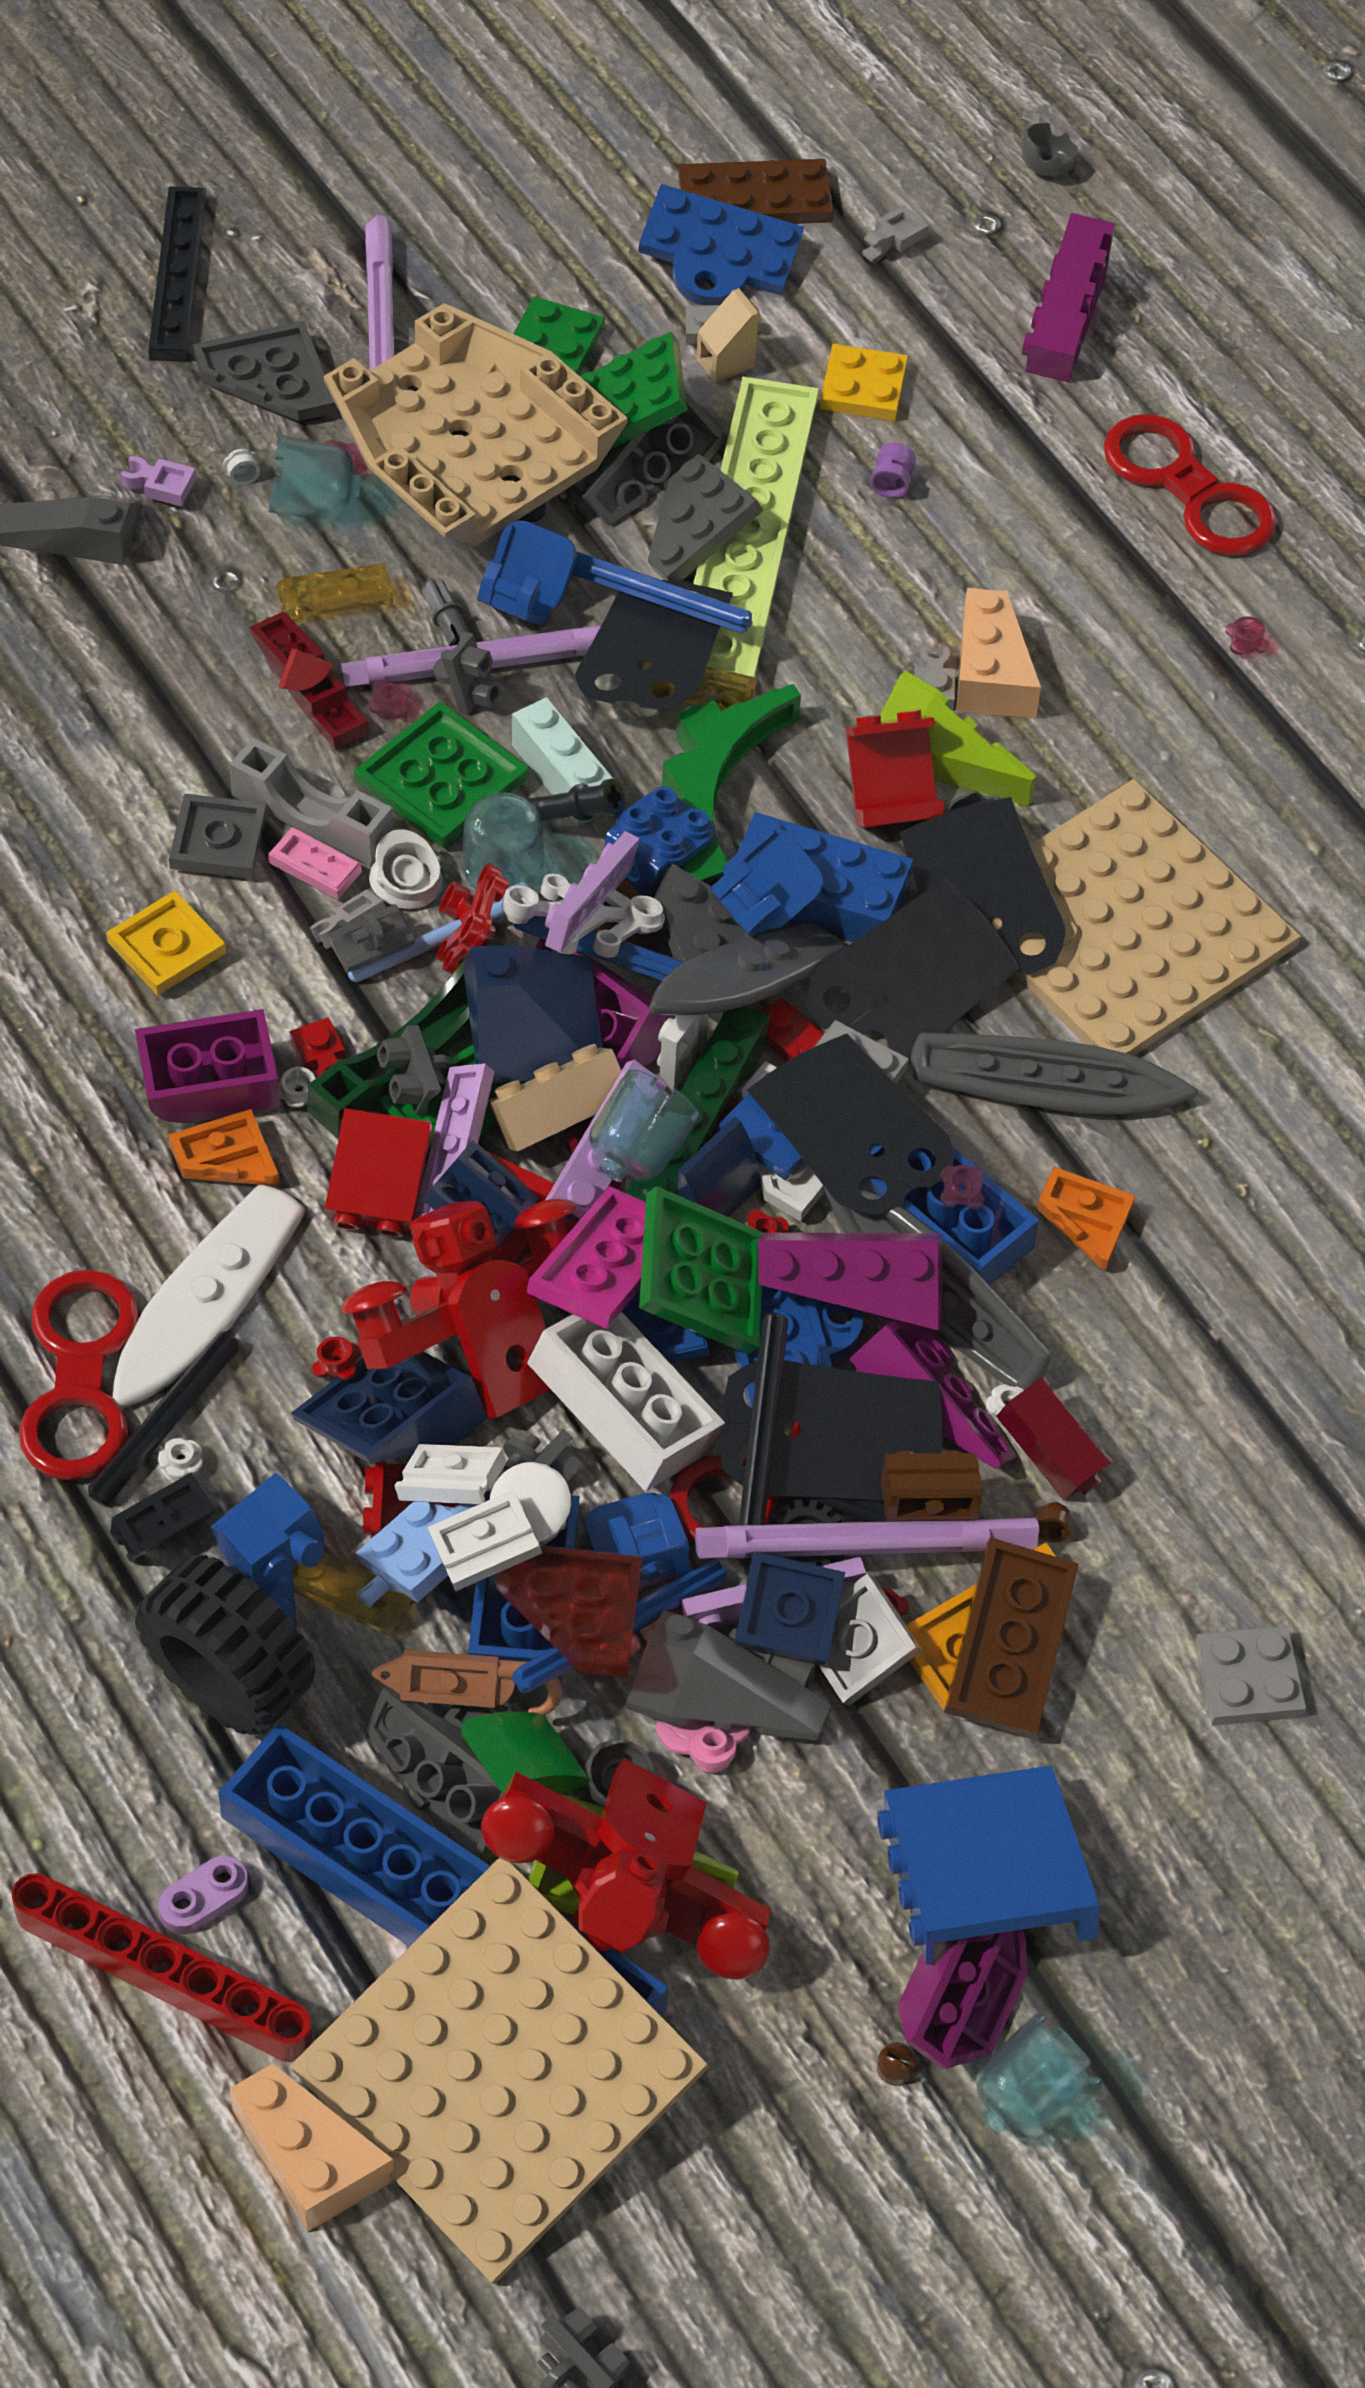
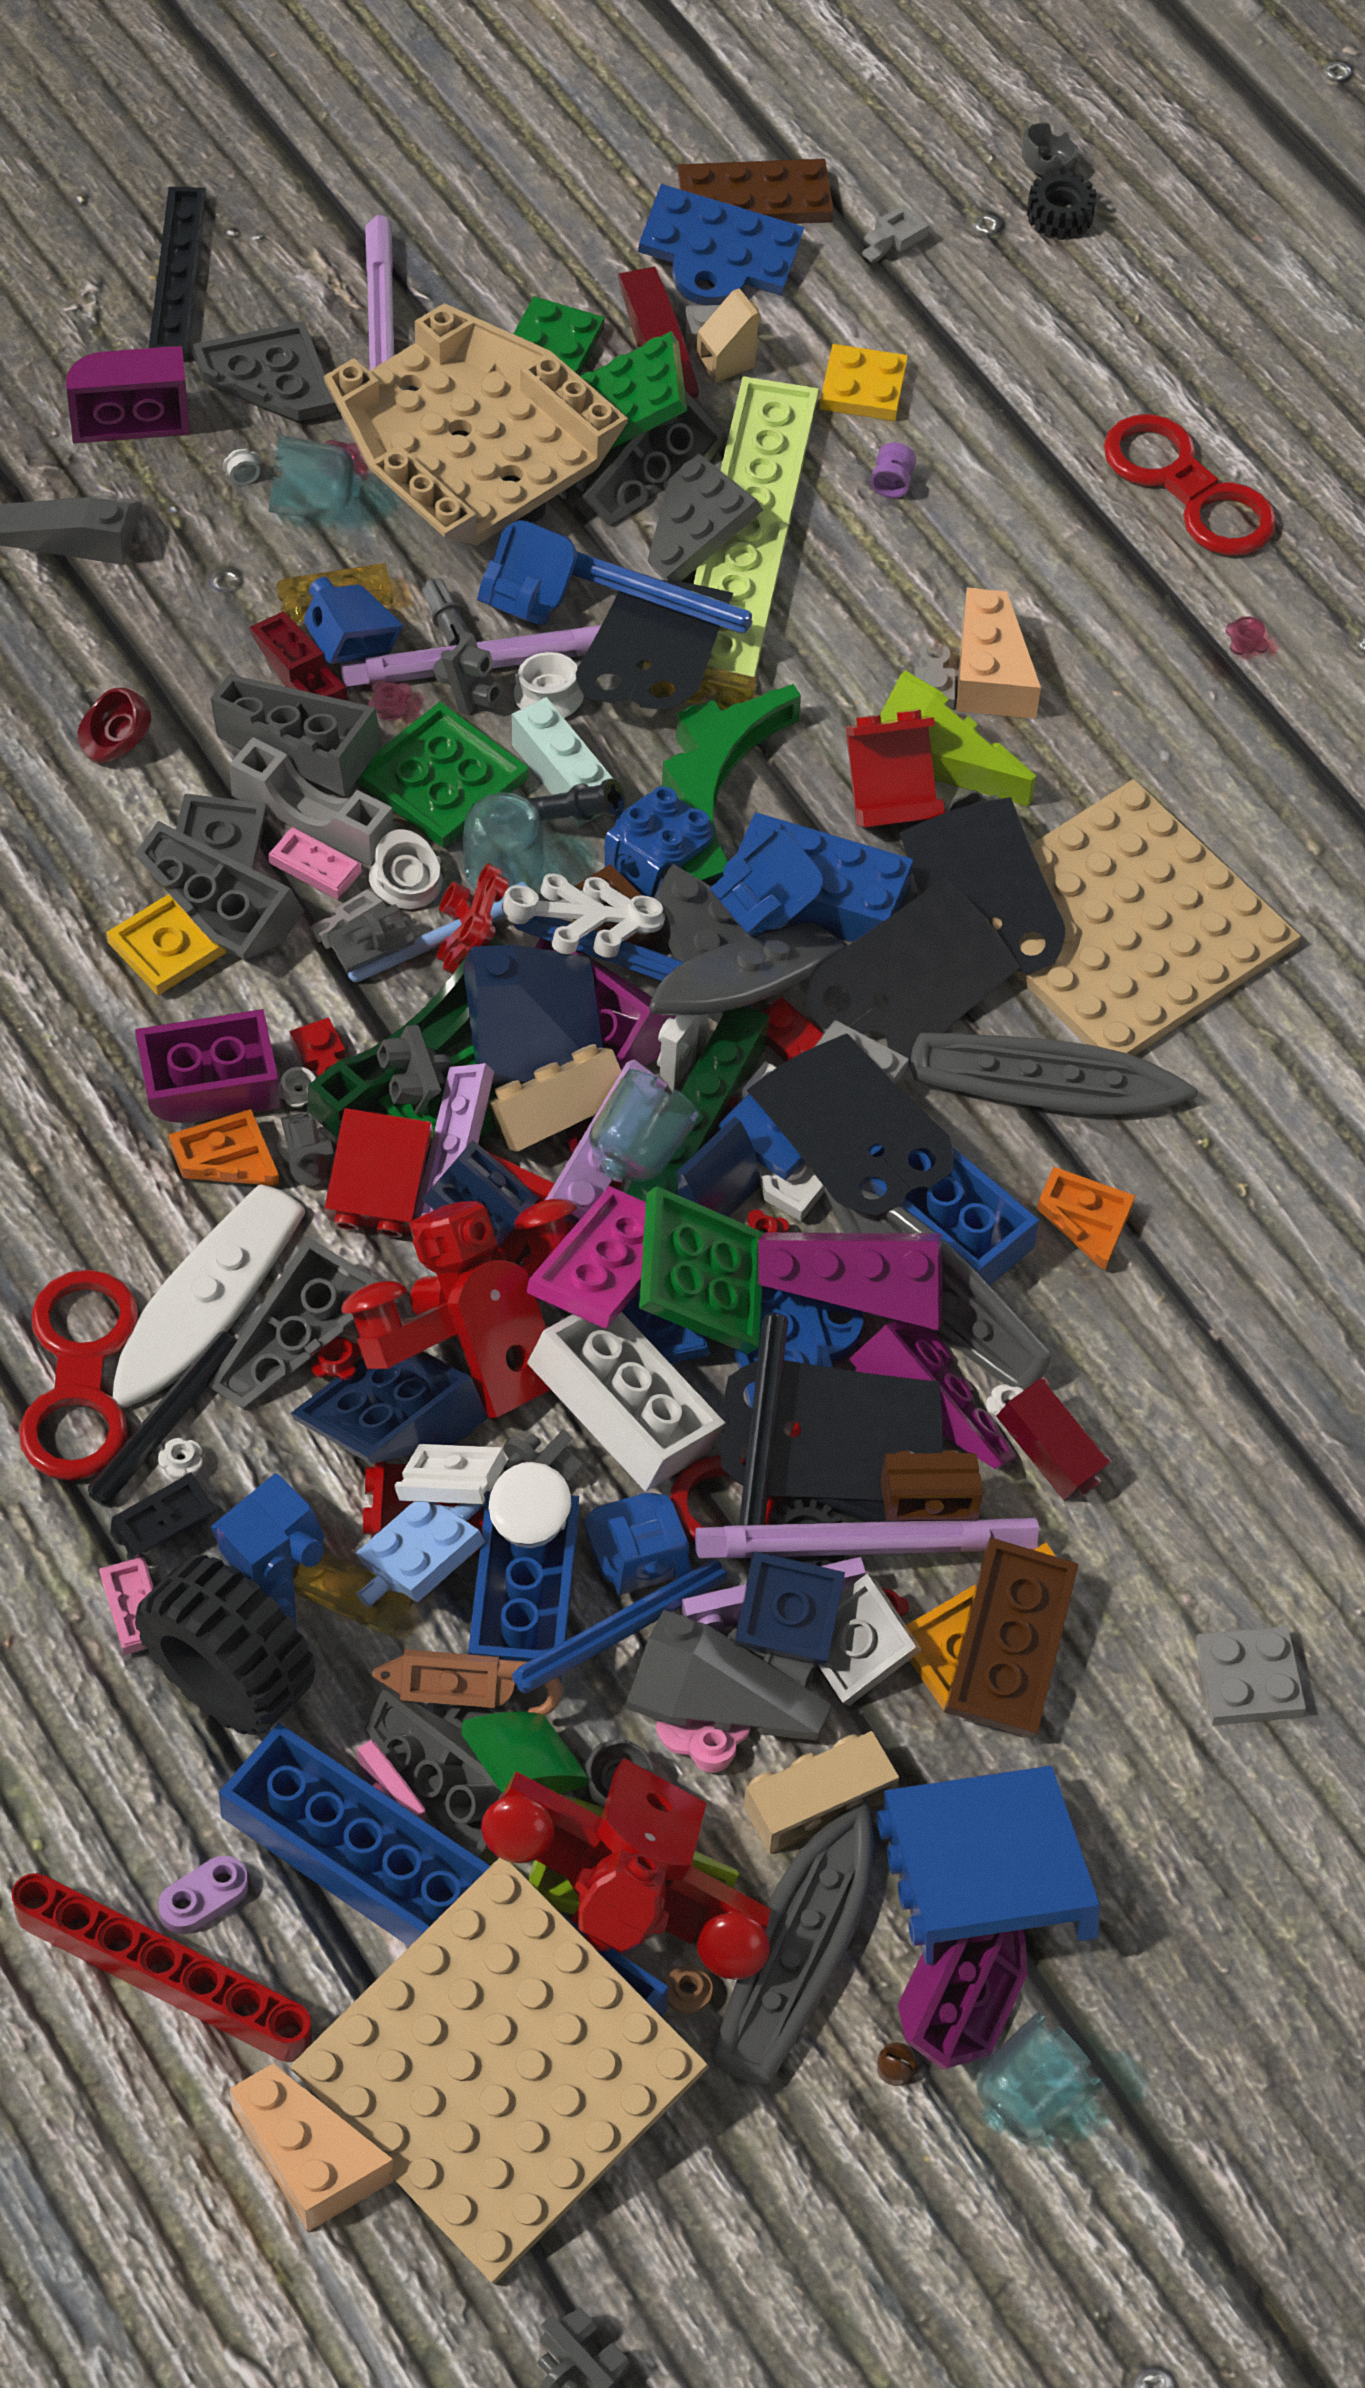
lavender plate [121,456,196,507] -> none
red tile [278,649,333,691] -> none
white plate [428,1490,542,1591] -> none
clear red plate [496,1545,642,1677] -> none
lavender plate [545,832,640,953] -> none
clear pink plate [940,1165,984,1209] -> none
magenta wedge [1022,213,1115,383] -> none
reddish brown hinge [1036,1502,1072,1542] -> none
none -> magenta brick [66,346,190,444]
none -> dark red hat [77,688,151,763]
none -> bright pink plate [99,1556,154,1655]
none -> dark grey wedge [135,821,304,960]
none -> dark grey wedge [207,1236,380,1410]
none -> dark grey wedge [210,674,381,796]
none -> dark grey hips [276,1112,333,1186]
none -> blue torso [304,577,403,664]
none -> bright pink plate [357,1740,426,1822]
none -> white piece [514,652,584,718]
none -> dark red slope [618,266,699,399]
none -> medium nougat plate [664,1966,713,2014]
none -> dark grey piece [712,1800,873,2085]
none -> tan brick [743,1731,899,1855]
none -> black tyre [1027,170,1097,240]

